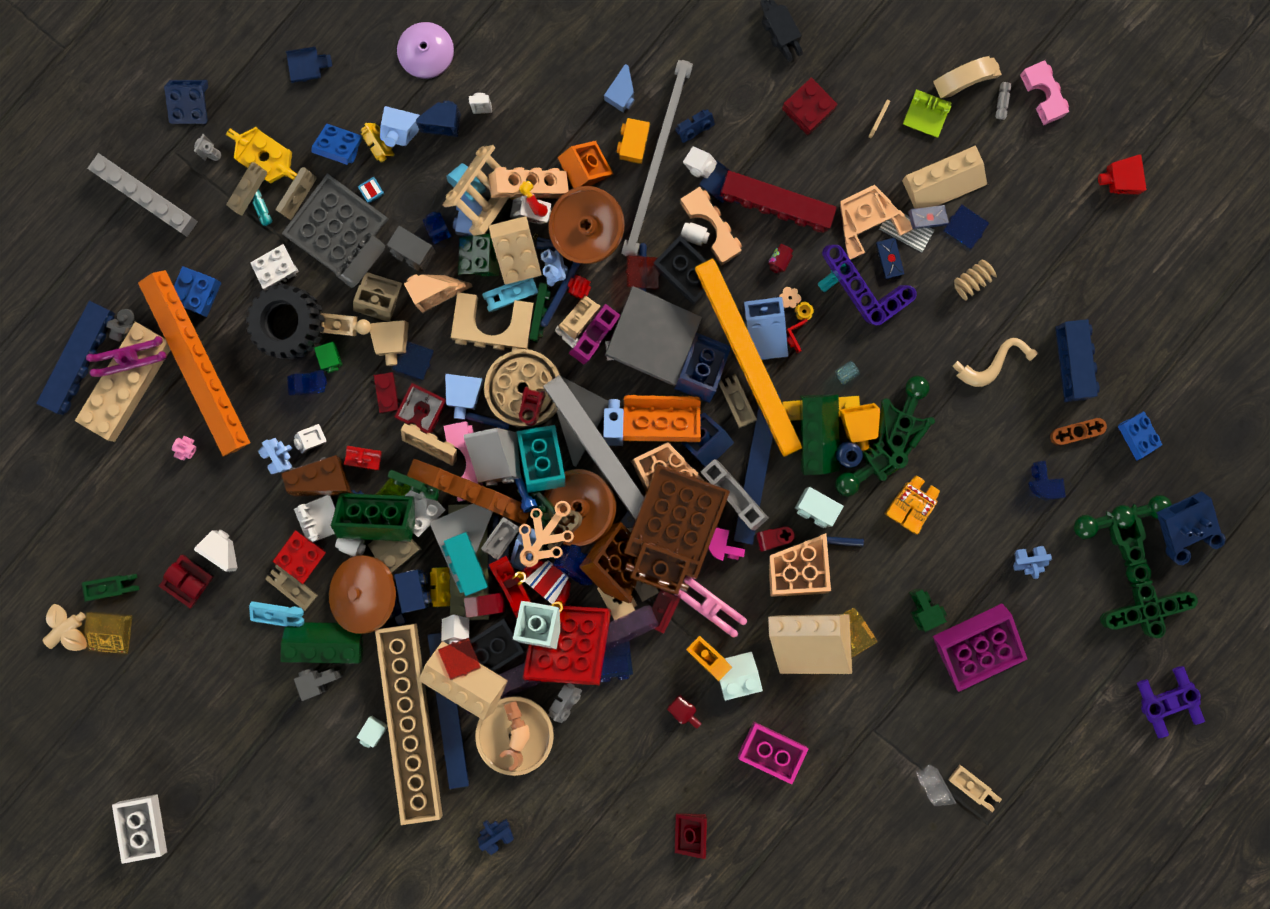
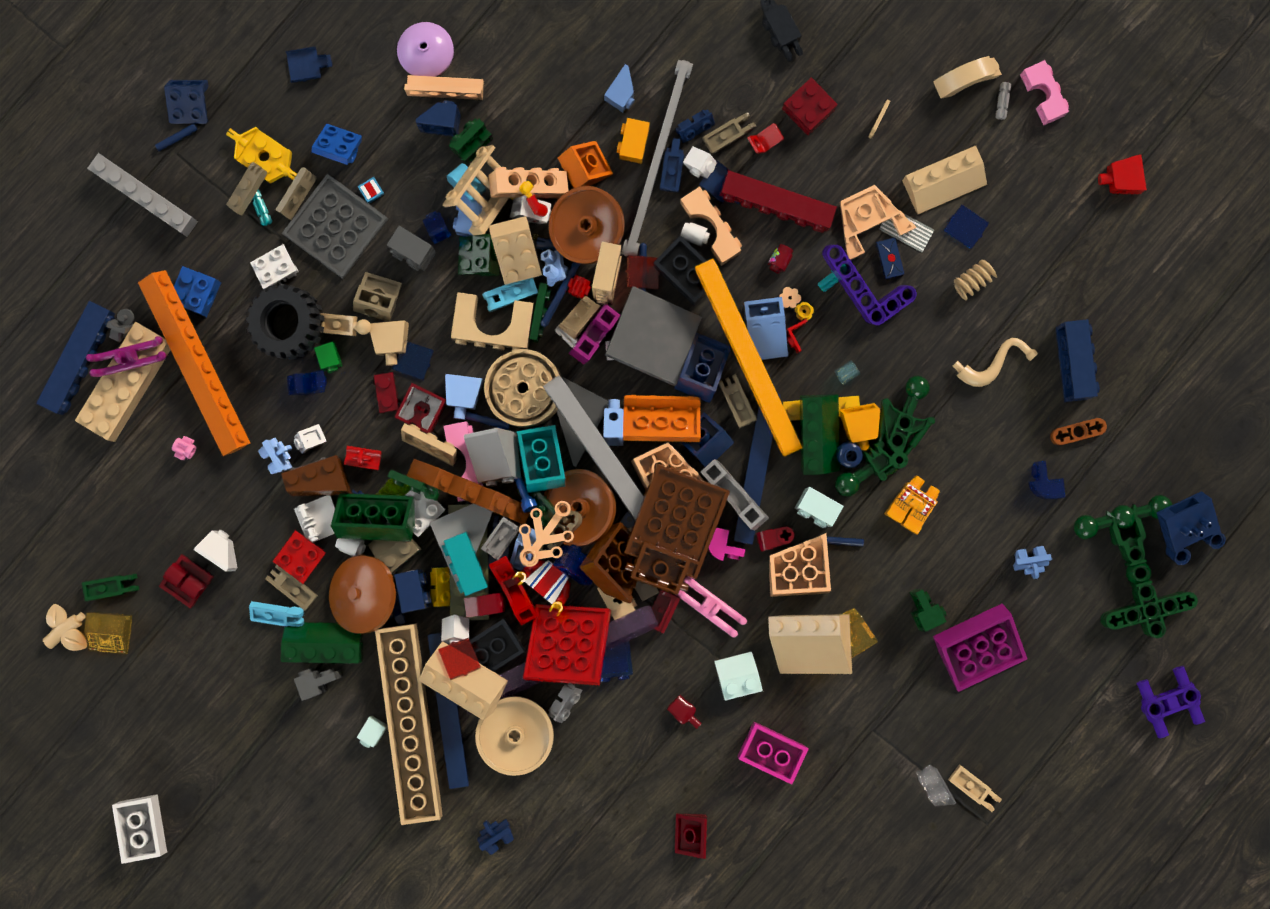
light grey hinge [194,134,221,161] -> none
dark grey beam [336,233,385,288] -> none
yellow hinge [361,123,395,162] -> none
light blue torso [380,106,420,147] -> none
light nougat wedge [404,275,473,313] -> none
white plate [469,93,492,114] -> none
nougat piece [499,701,530,771] -> none
light aqua slope [513,601,560,649] -> none
dark red piece [519,387,545,426] -> none
light orange brick [686,636,732,681] -> none
lime hinge [903,89,951,138] -> none
tile [908,205,949,229] -> none
blue plate [1118,411,1162,460] -> none
none -> dark blue piece [155,123,198,151]
none -> light nougat fence [404,75,484,100]
none -> dark green brick [449,118,493,165]
none -> tan arch [592,241,622,305]
none -> dark blue hinge [660,138,684,193]
none -> dark tan hinge [702,113,756,155]
none -> red bracket [747,123,784,154]

